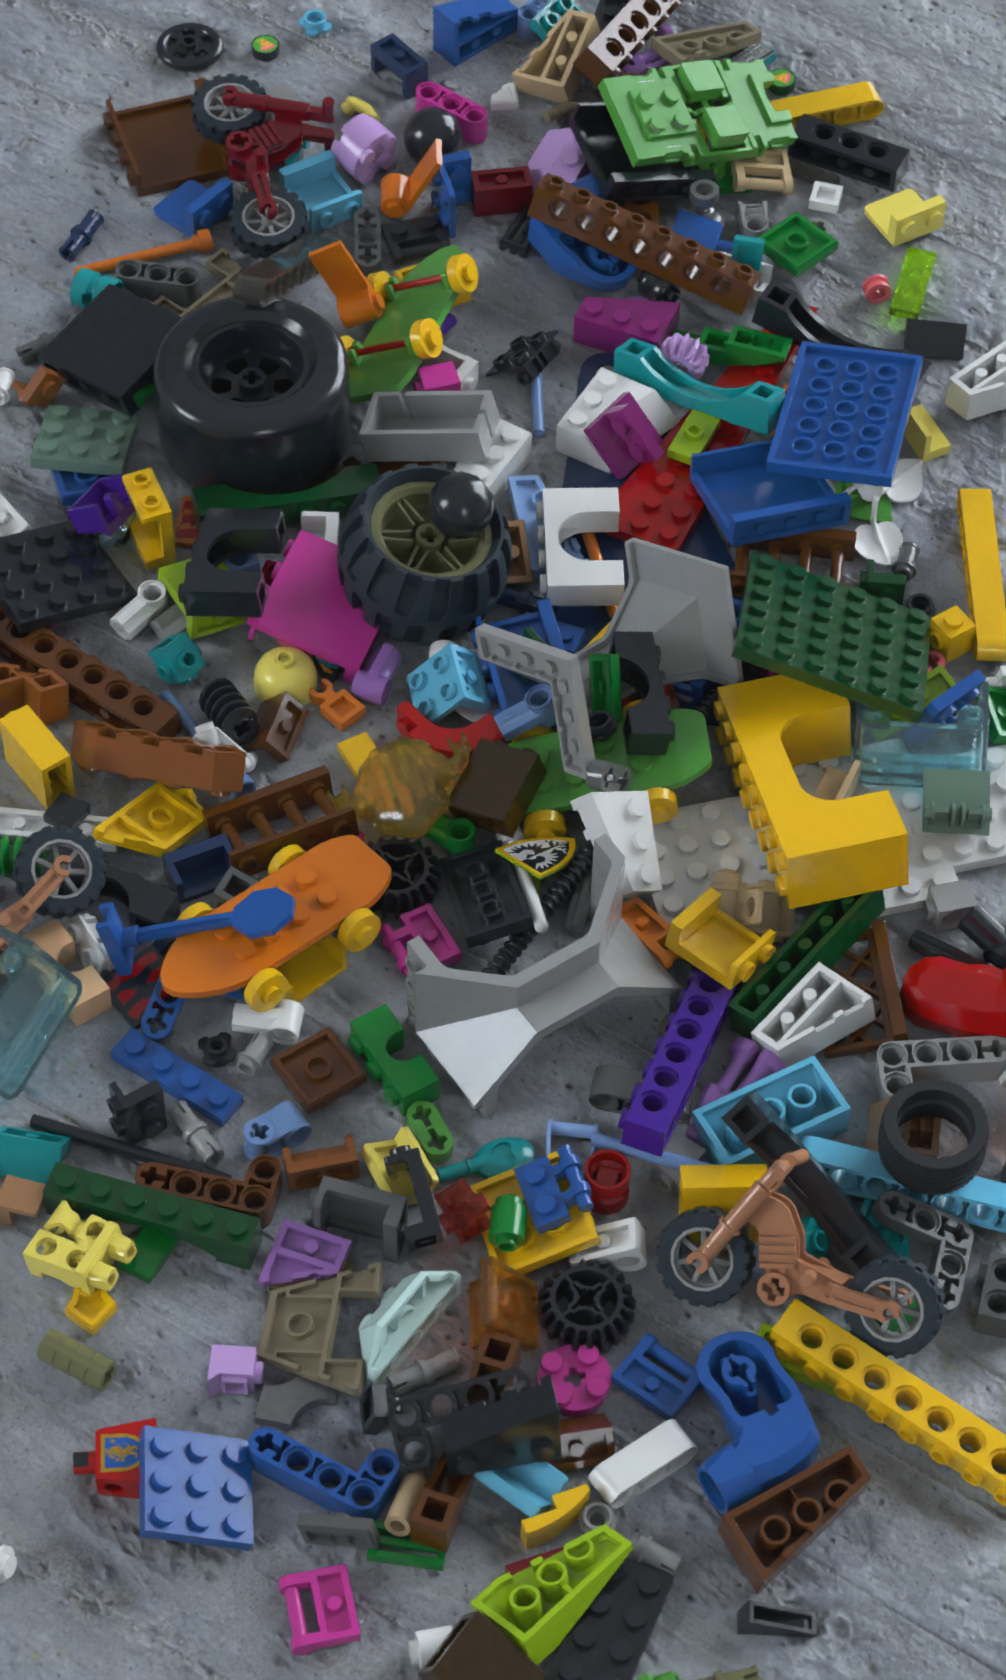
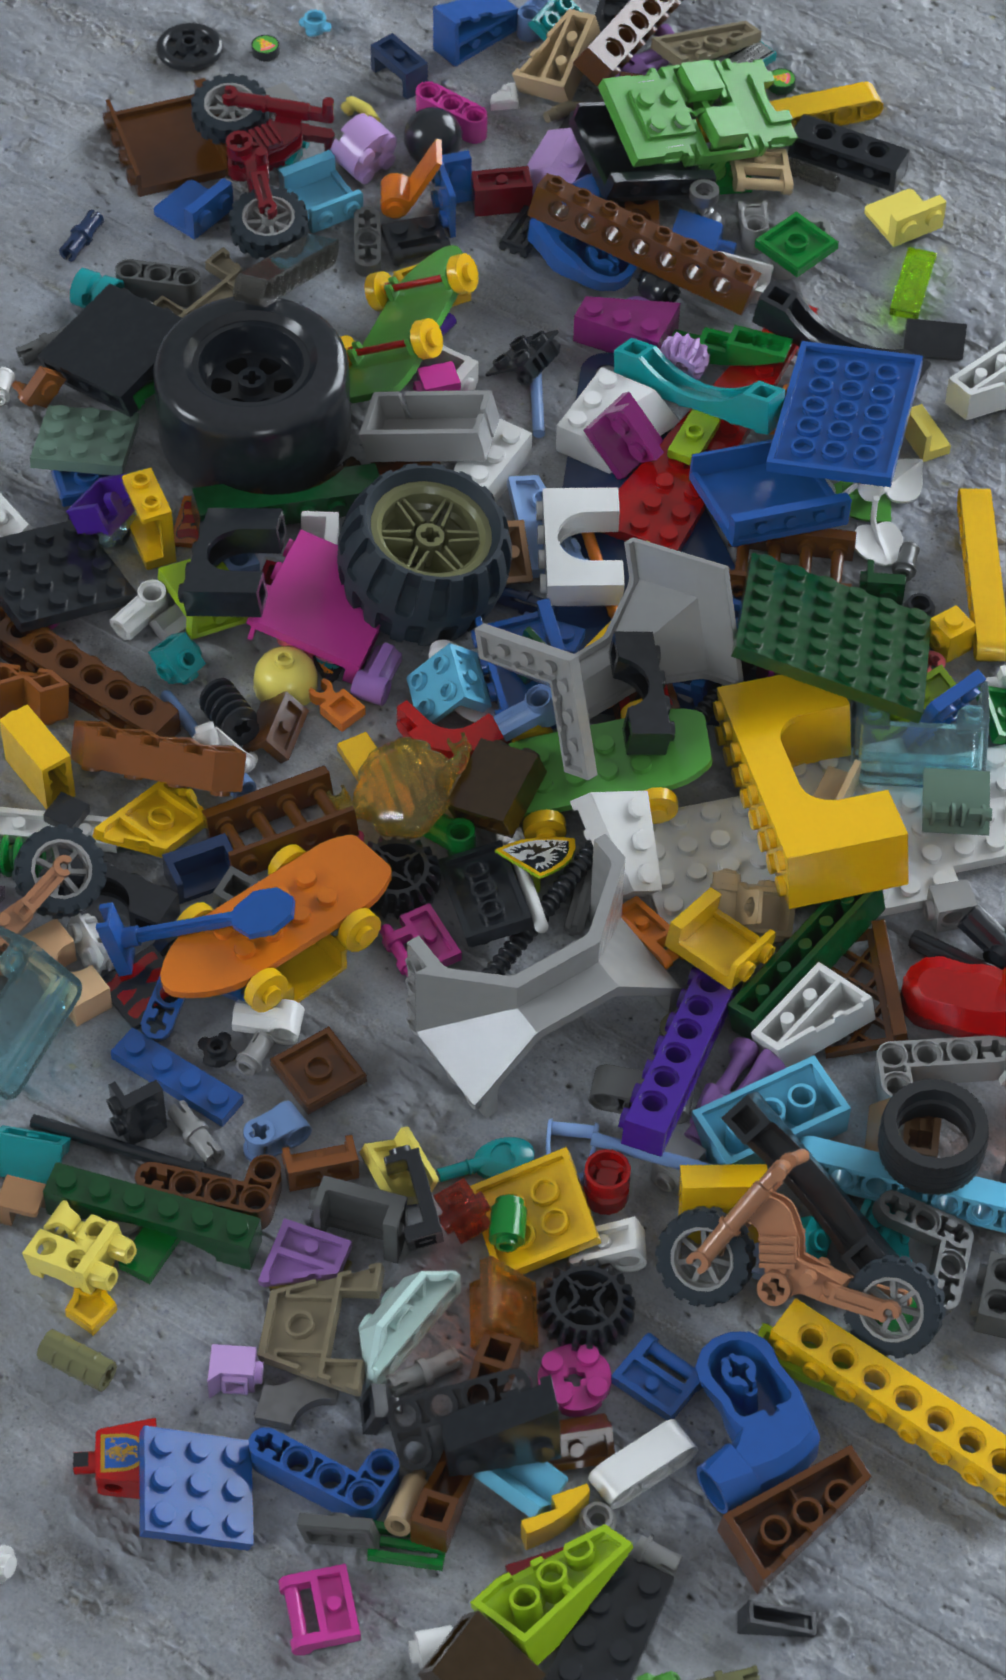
orange piece [74,228,214,275] -> none
orange door [308,240,385,330] -> none
green arch [348,1004,440,1117] -> none
bright green beam [407,1100,453,1164] -> none
black piece [427,472,494,540] -> none
blue plate [514,1145,594,1234] -> none
dark grey beam [586,759,632,792] -> none
black plate [588,710,618,741] -> none
green tile [589,653,623,721] -> none
teal bracket [731,234,765,272] -> none
white plate [808,181,844,214] -> none
coral bush [862,274,892,304] -> none

